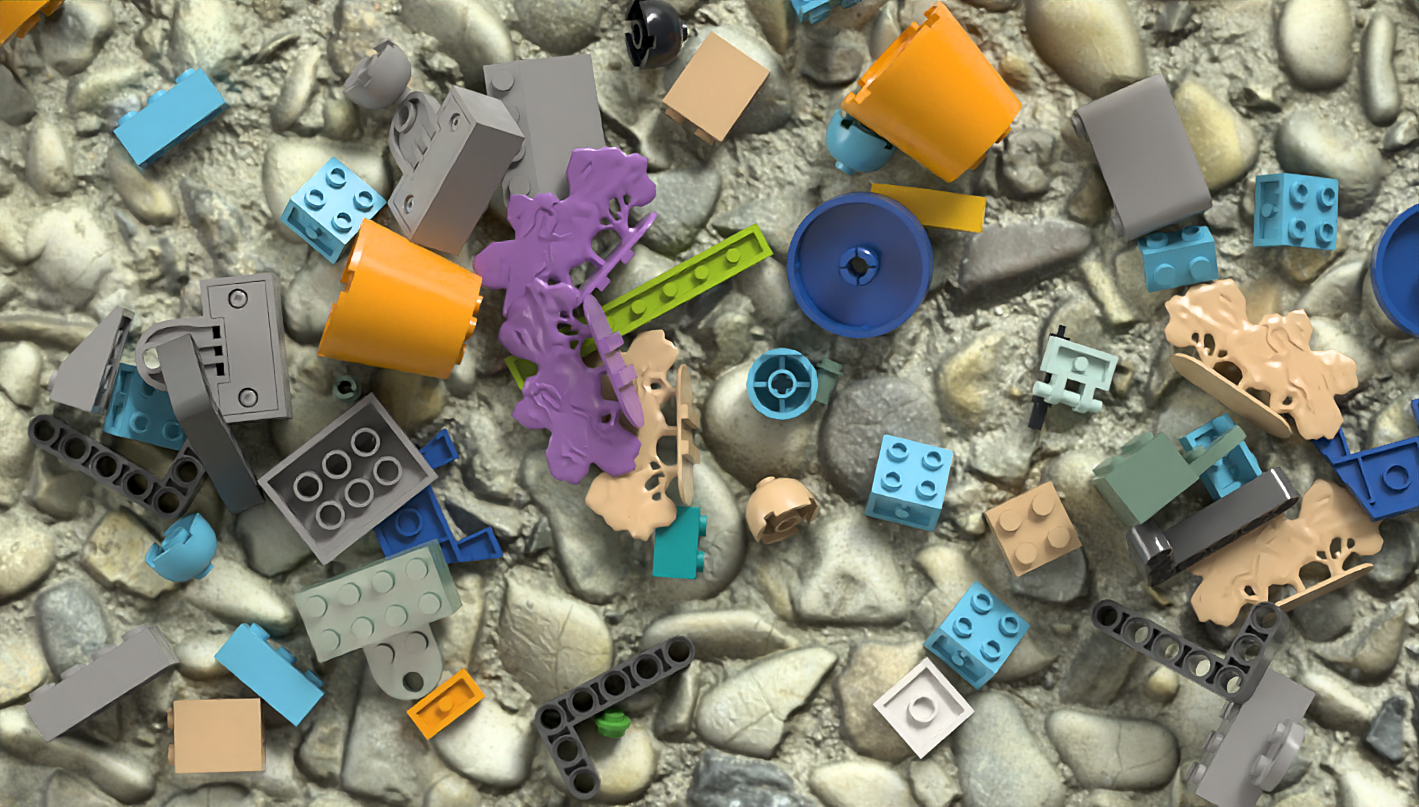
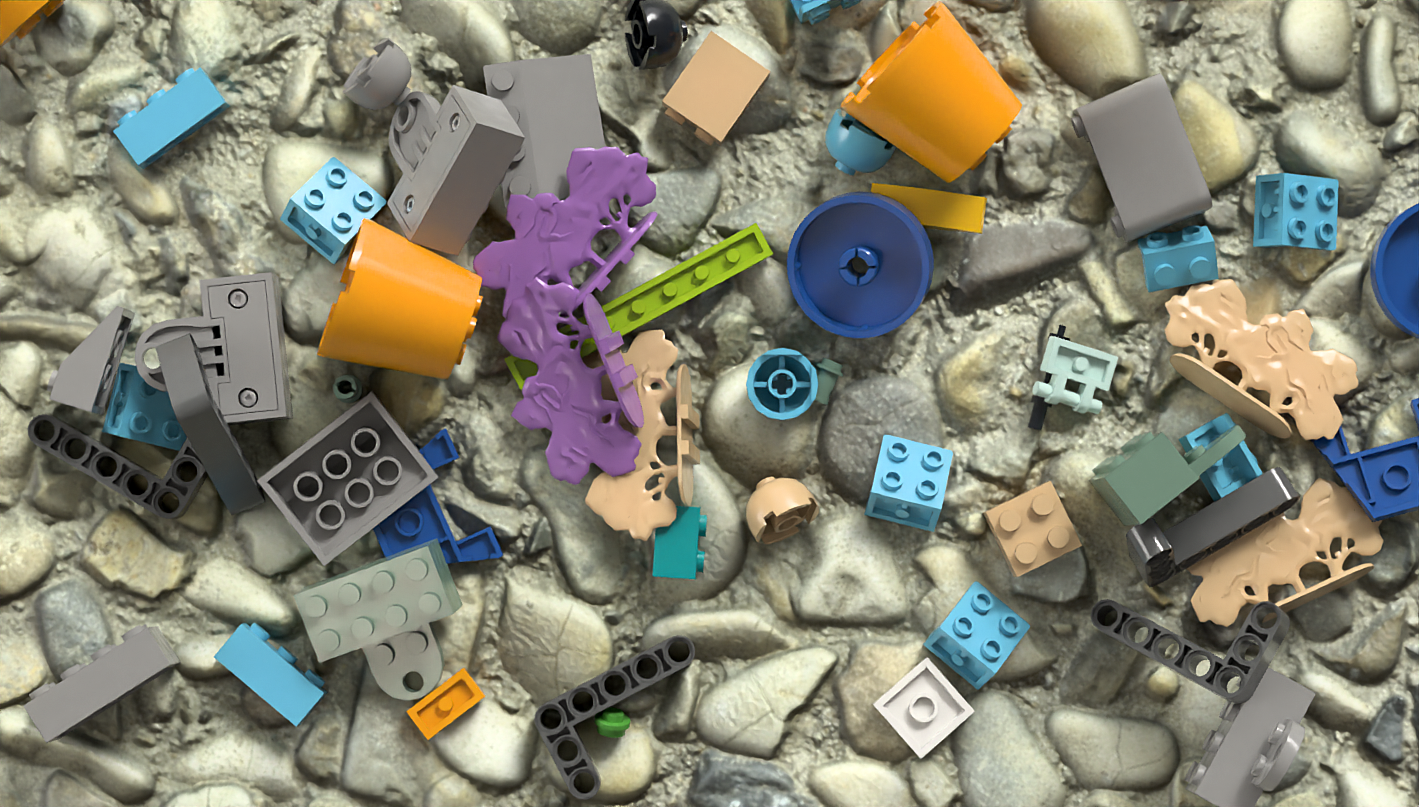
medium azure cylinder [144,512,217,582] -> none
tan brick [168,697,266,773] -> none

